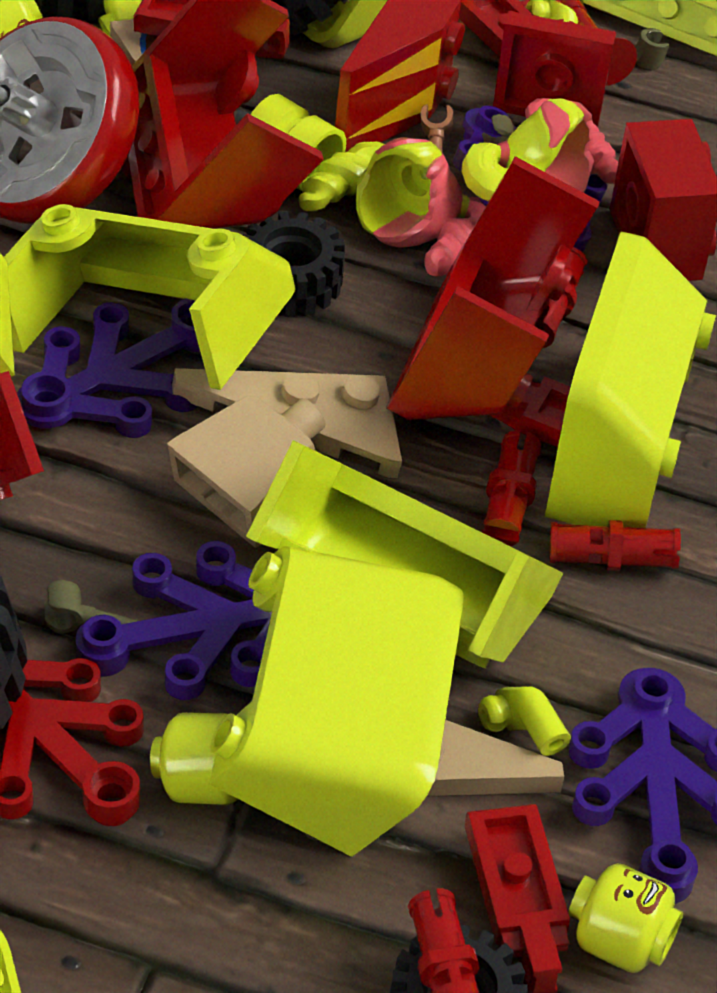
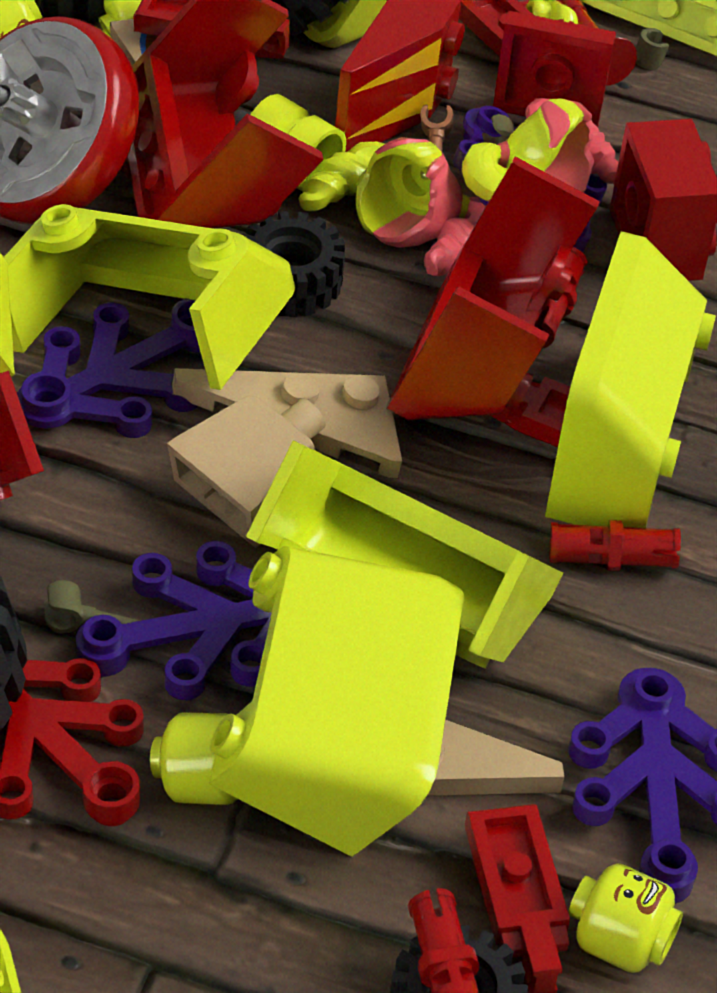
neon yellow arm [478,686,571,756] -> none
red pin [482,430,541,547] -> none

